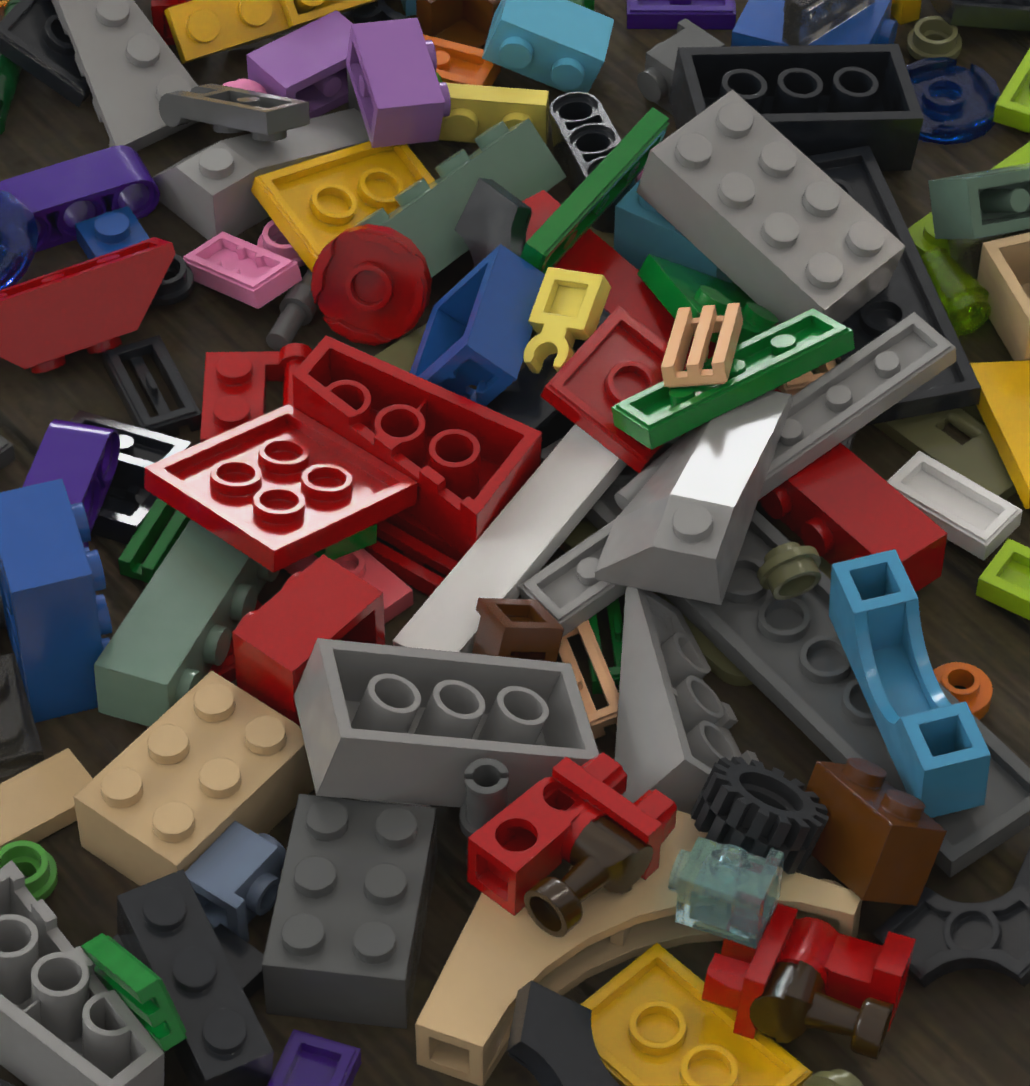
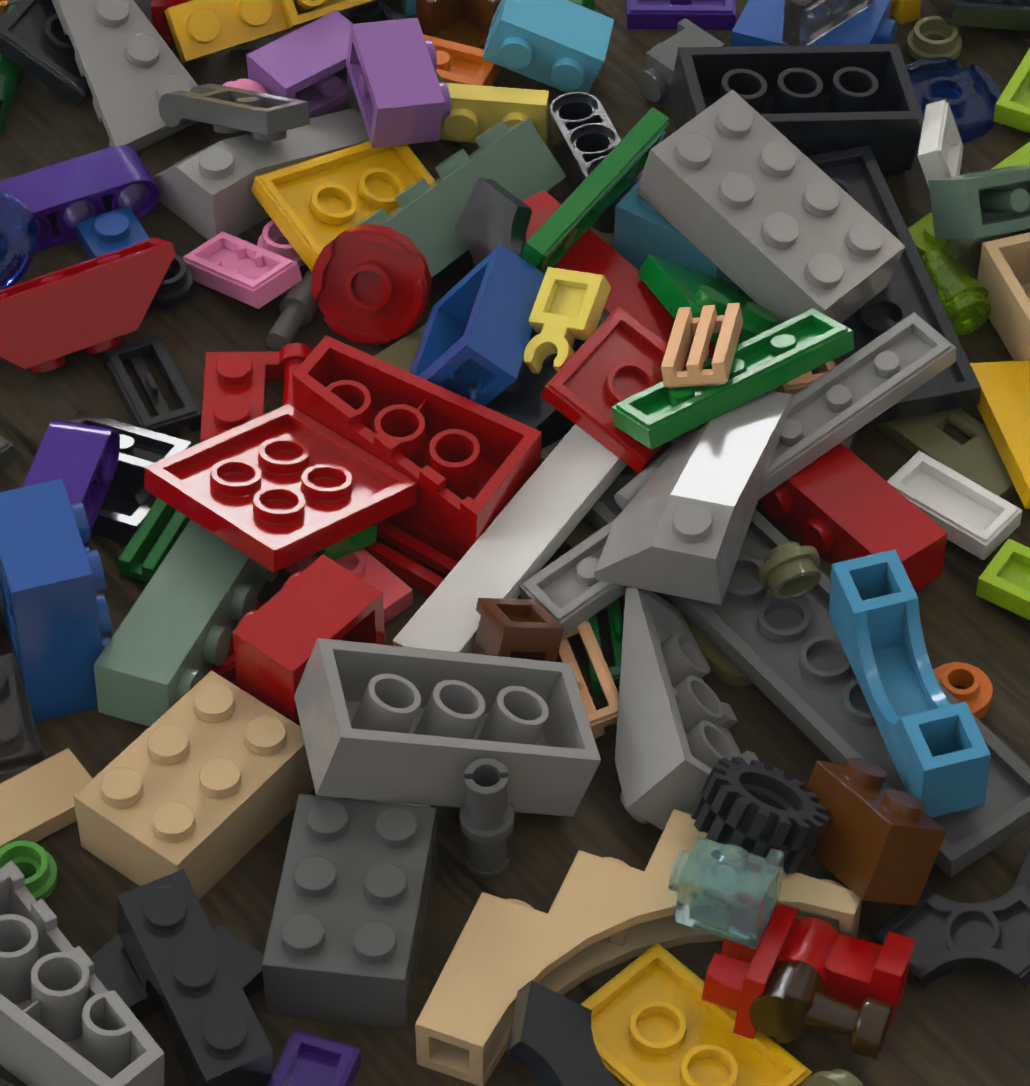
green tile [81,933,187,1052] -> none
sand blue brick [185,821,286,943] -> none
red hips [467,752,677,937] -> none
none -> white tile [917,100,964,187]

